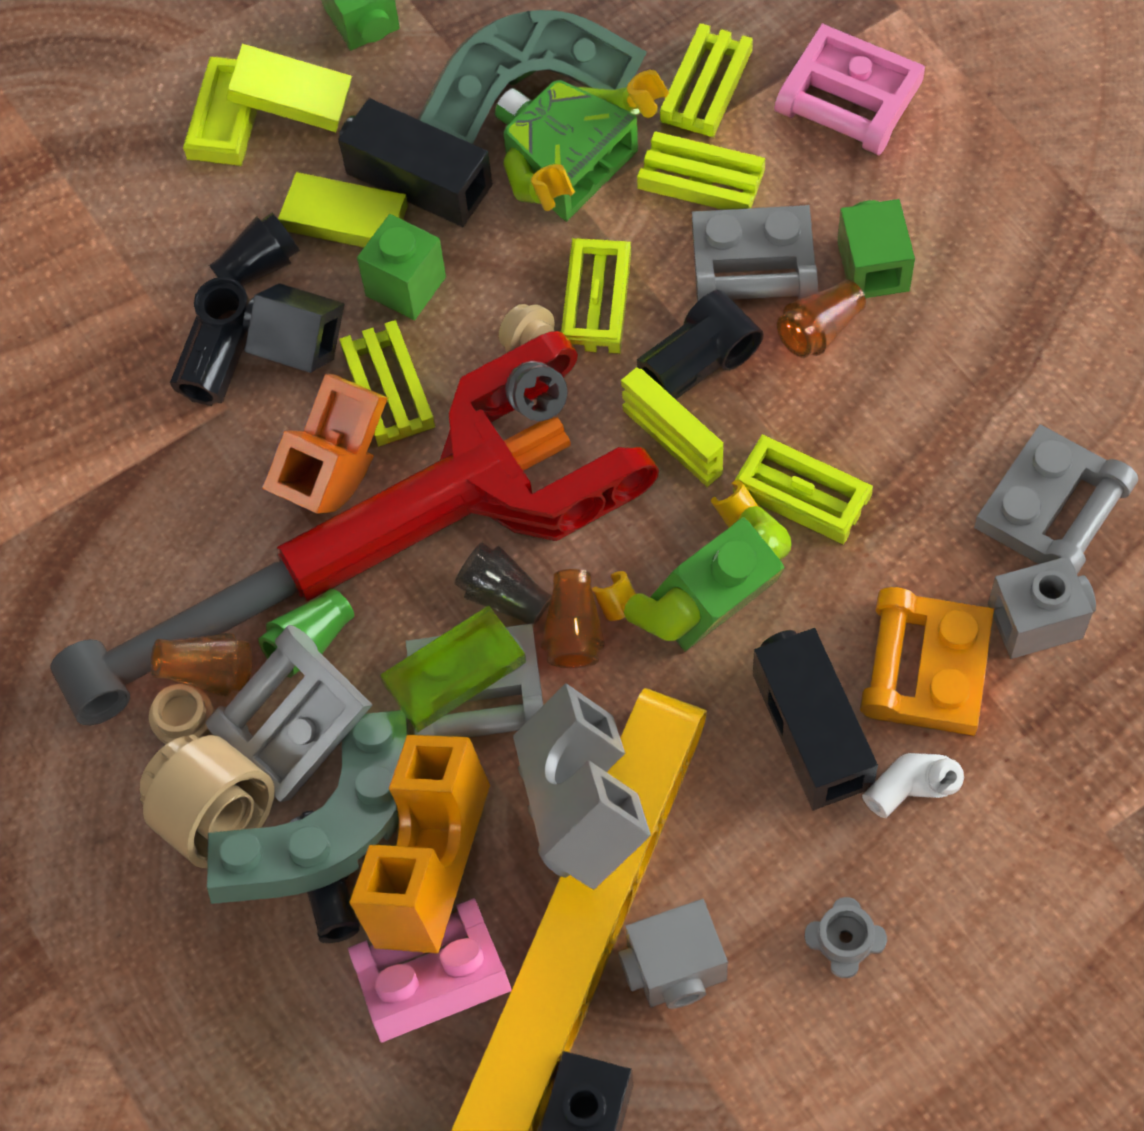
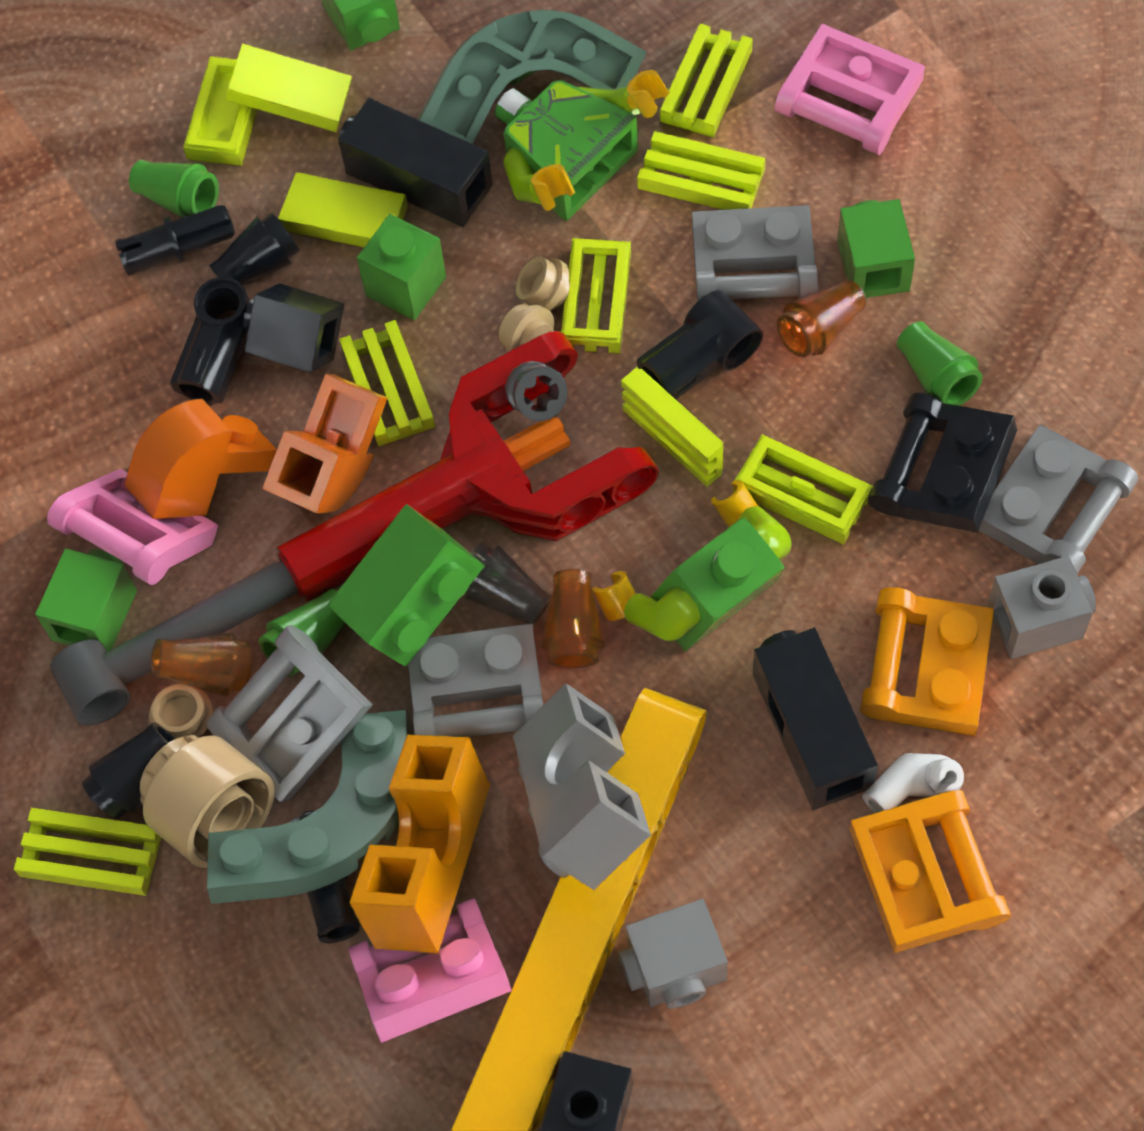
clear neon green tile [380,605,526,732] -> none
light grey plate [804,897,887,978] -> none
none -> neon yellow tile [13,808,161,896]
none -> bright green brick [35,548,137,651]
none -> bright pink plate [47,468,218,585]
none -> black cone [82,722,175,819]
none -> black axle [115,205,235,276]
none -> orange brick [124,399,277,519]
none -> bright green cone [129,160,219,218]
none -> bright green brick [327,504,485,667]
none -> tan plate [515,256,570,311]
none -> light orange plate [849,790,1011,953]
none -> black plate [868,393,1018,533]
none -> bright green cone [897,321,983,406]

